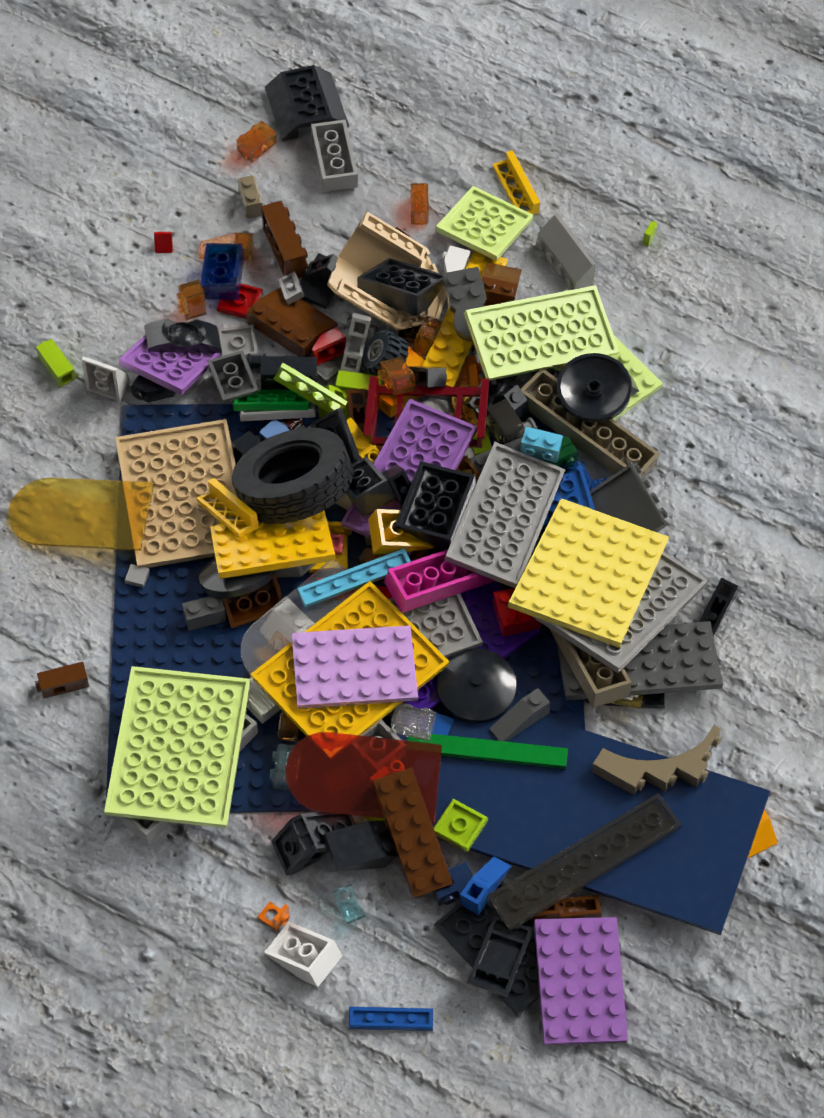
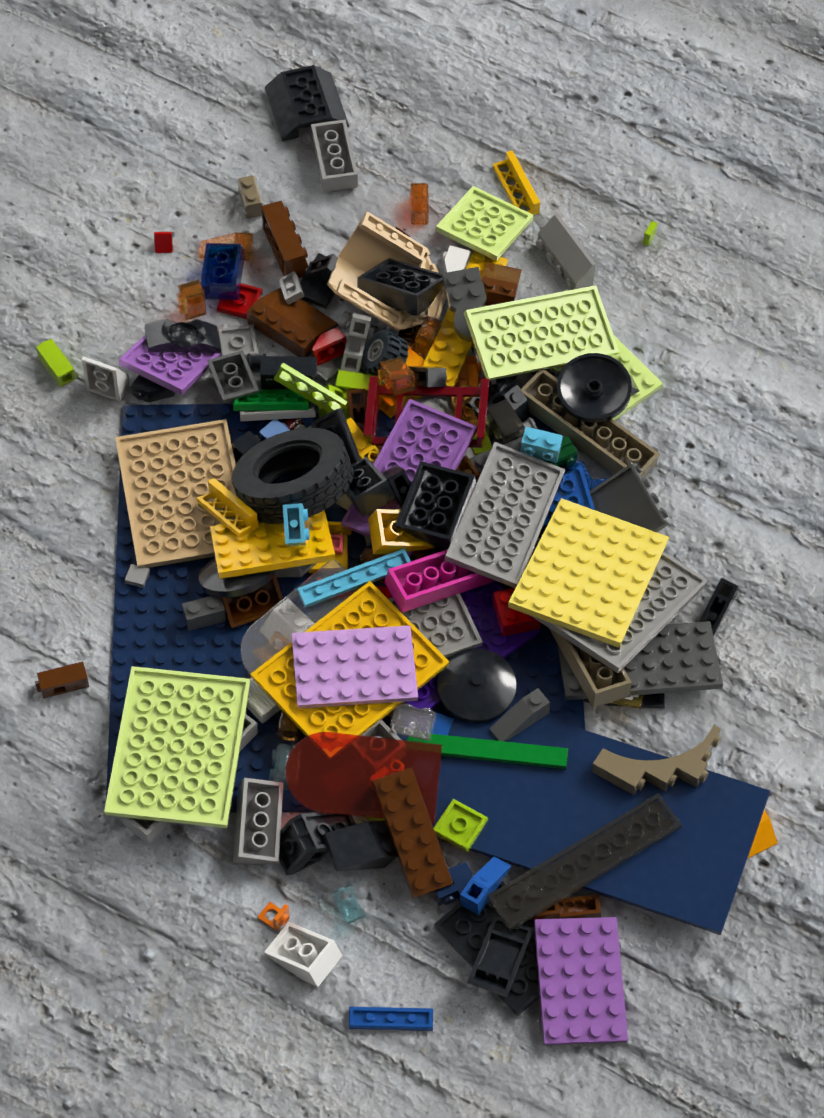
clear yellow piece [8,478,154,551] -> none
clear orange brick [236,121,277,163] -> none
none -> light grey slope [233,778,284,865]
none -> medium azure brick [283,503,310,547]

